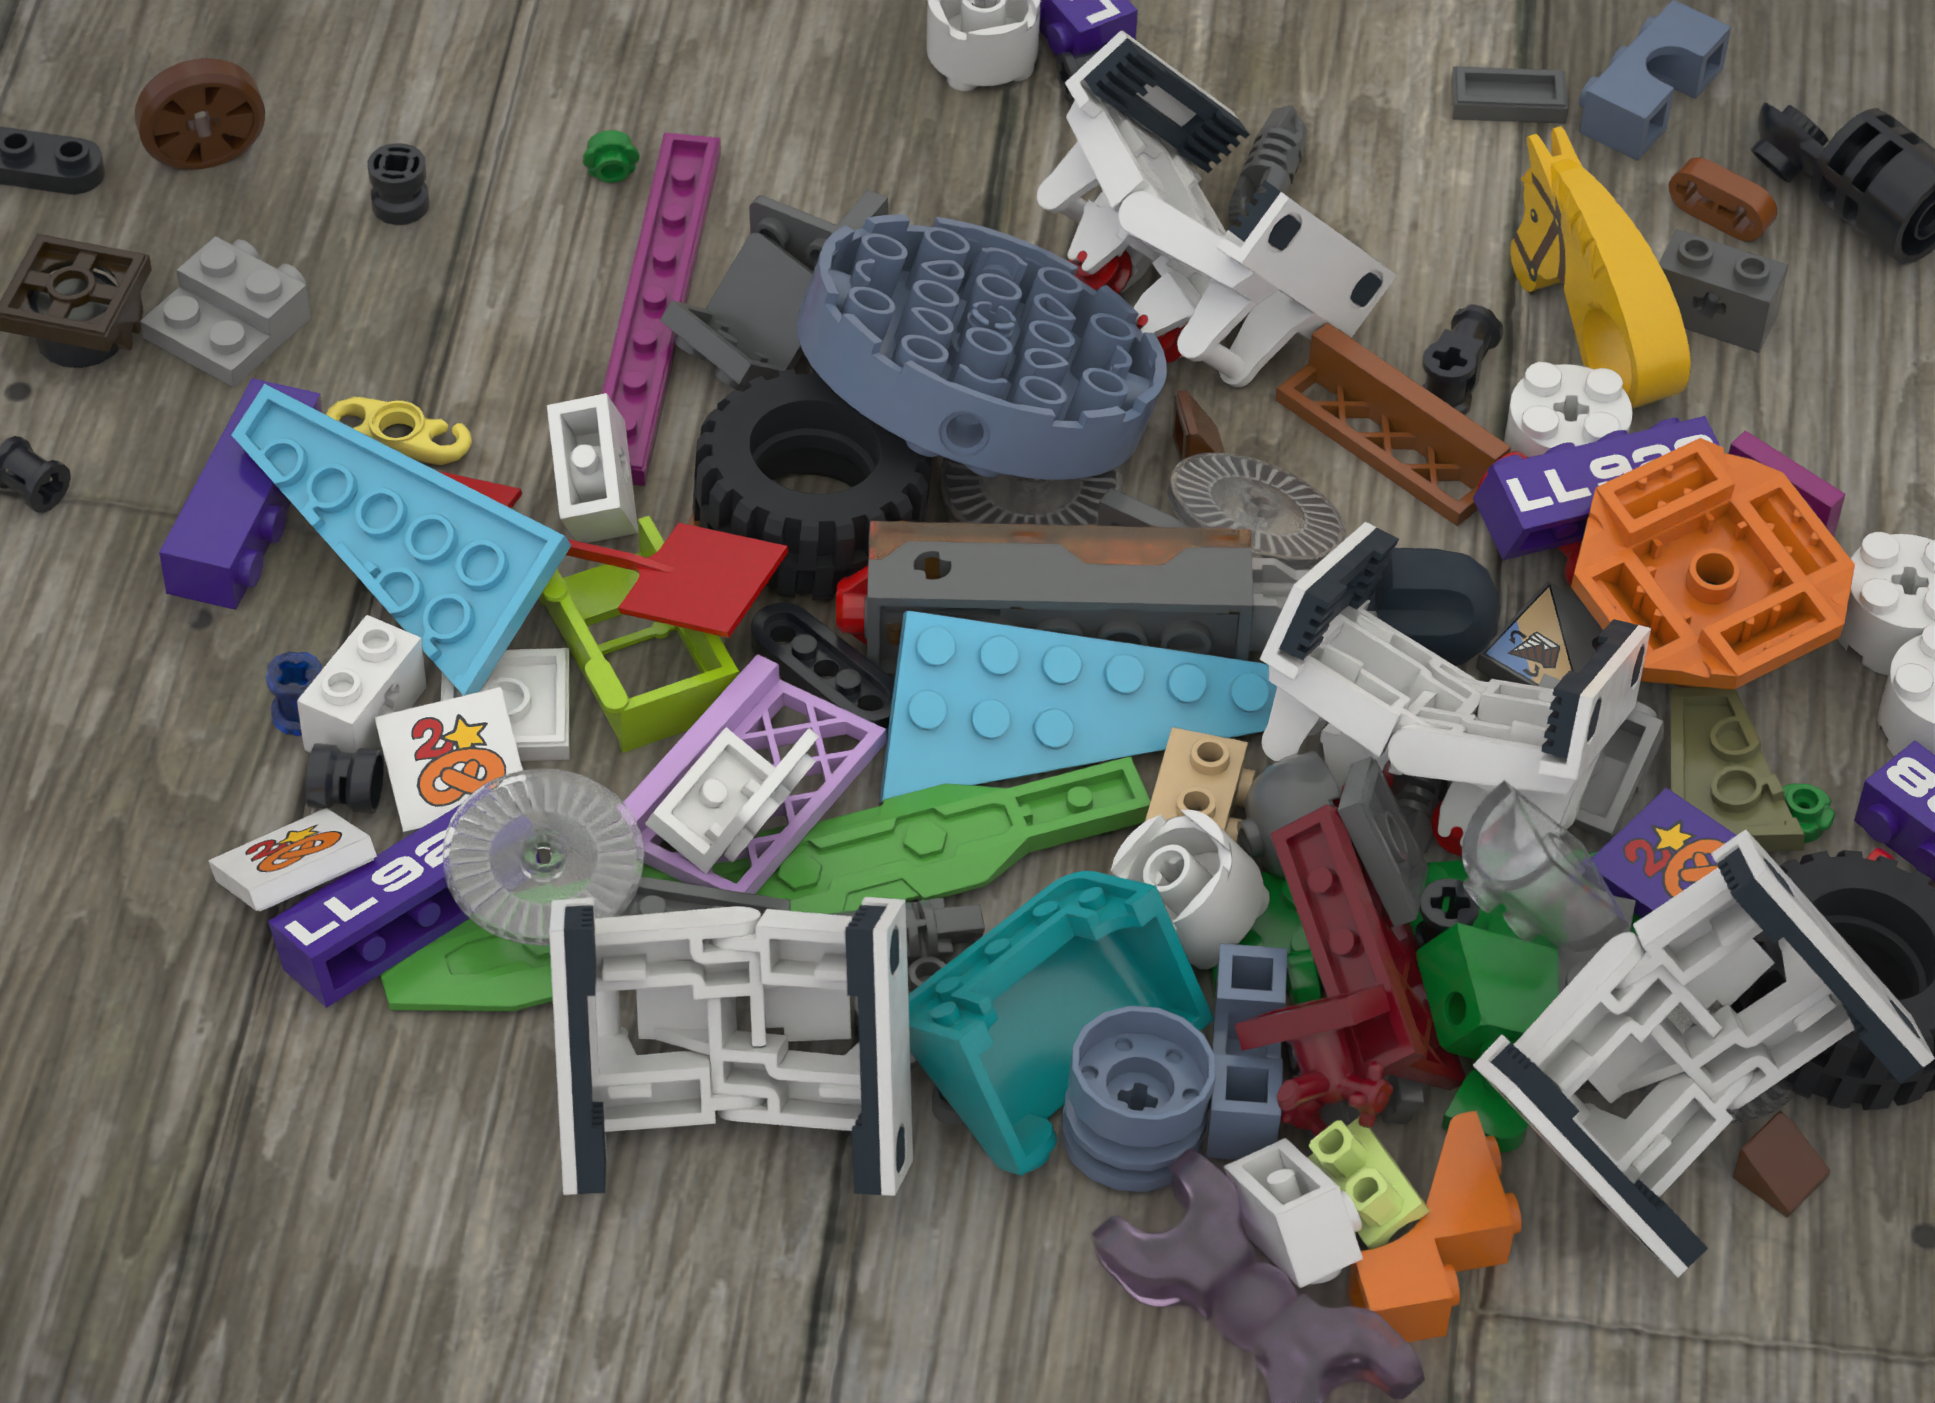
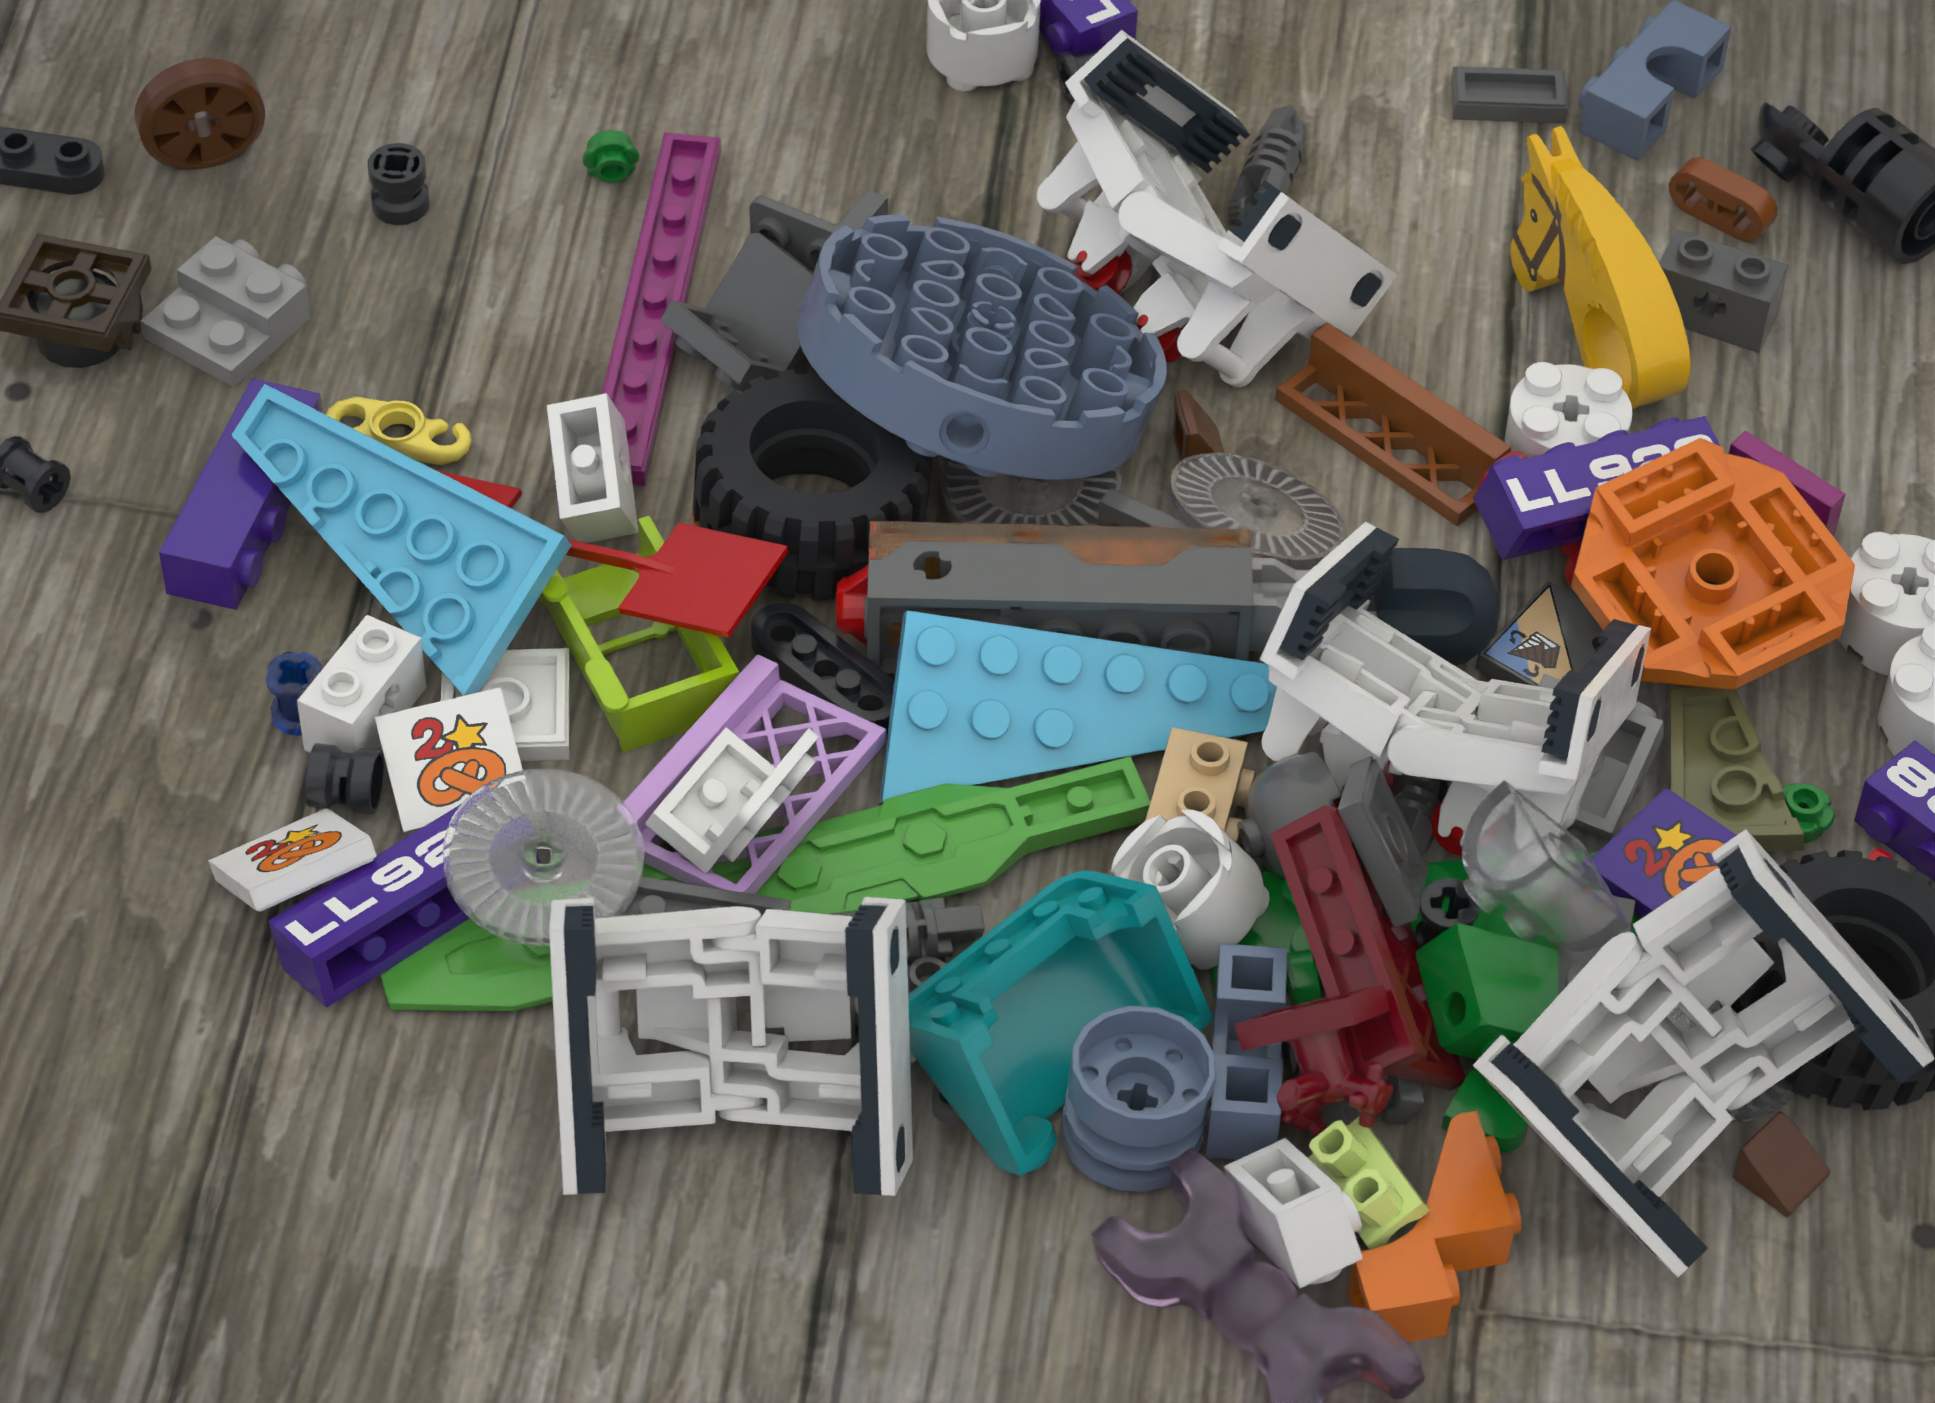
black connector [1422,304,1504,415] -> none

